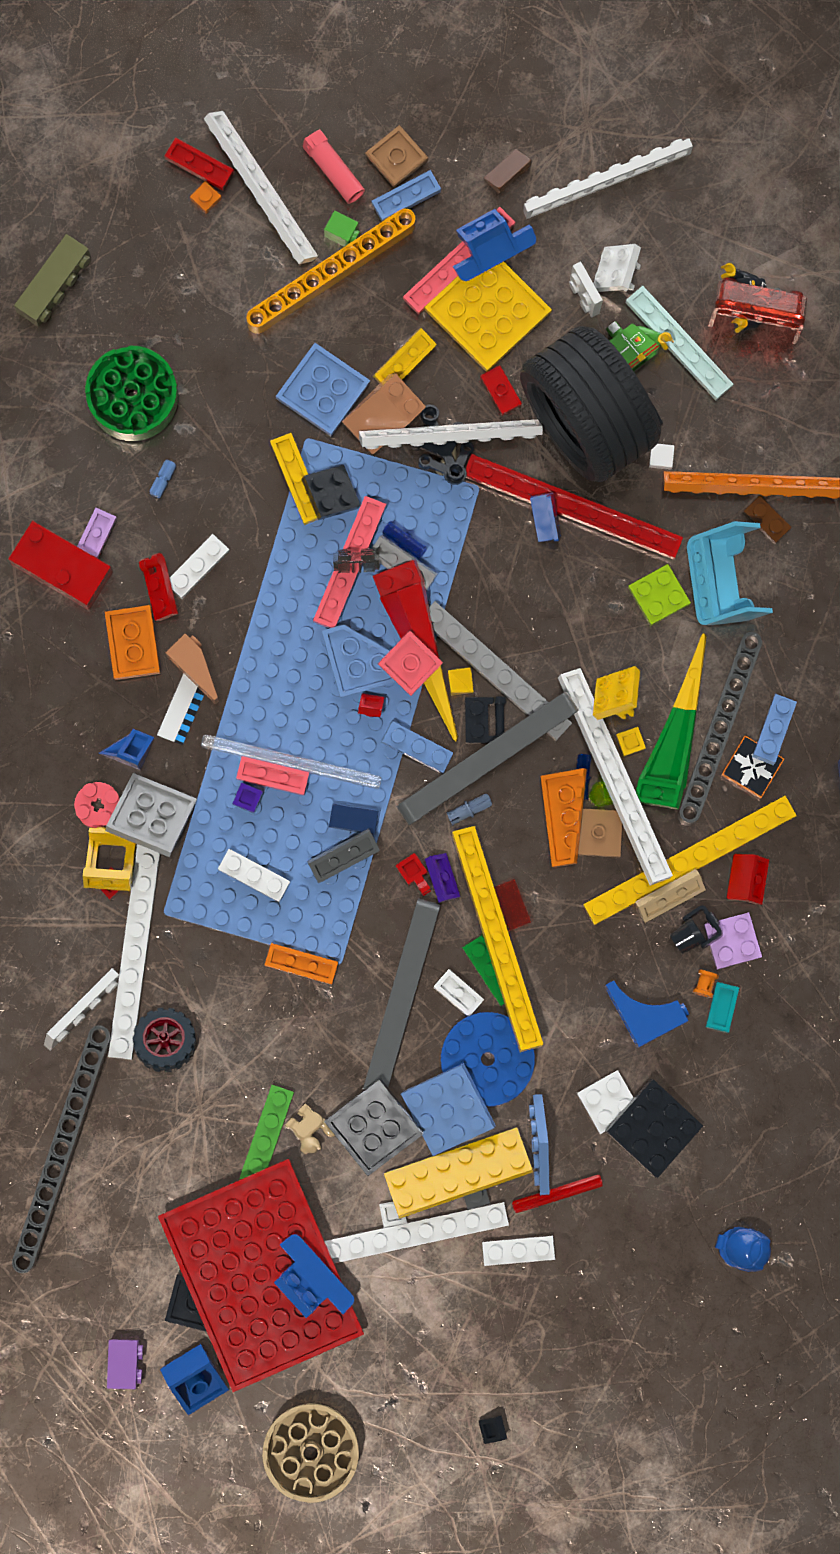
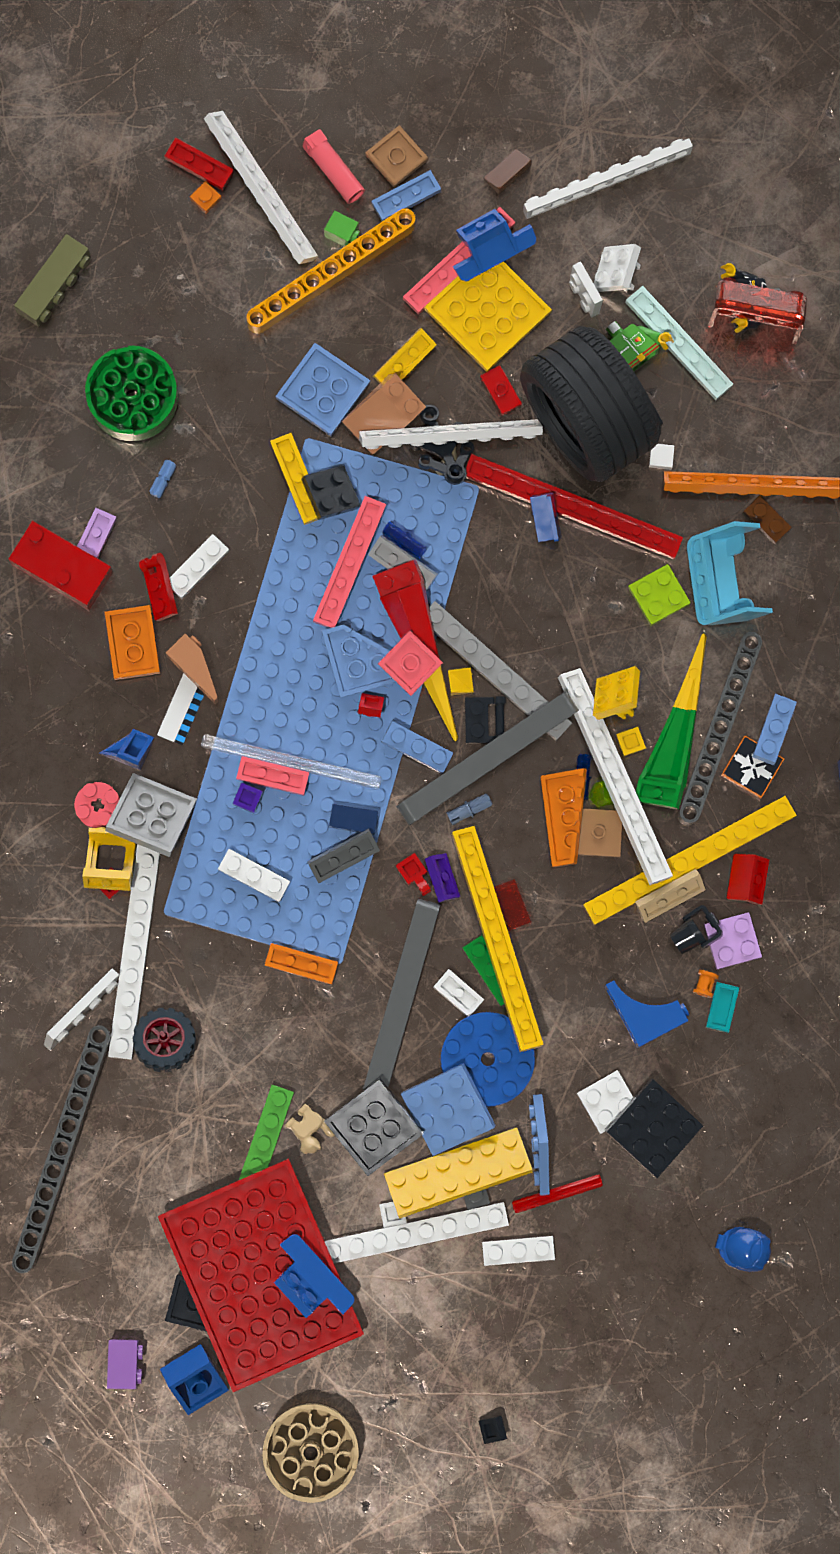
clear smoke hinge [333,548,380,573] -> none

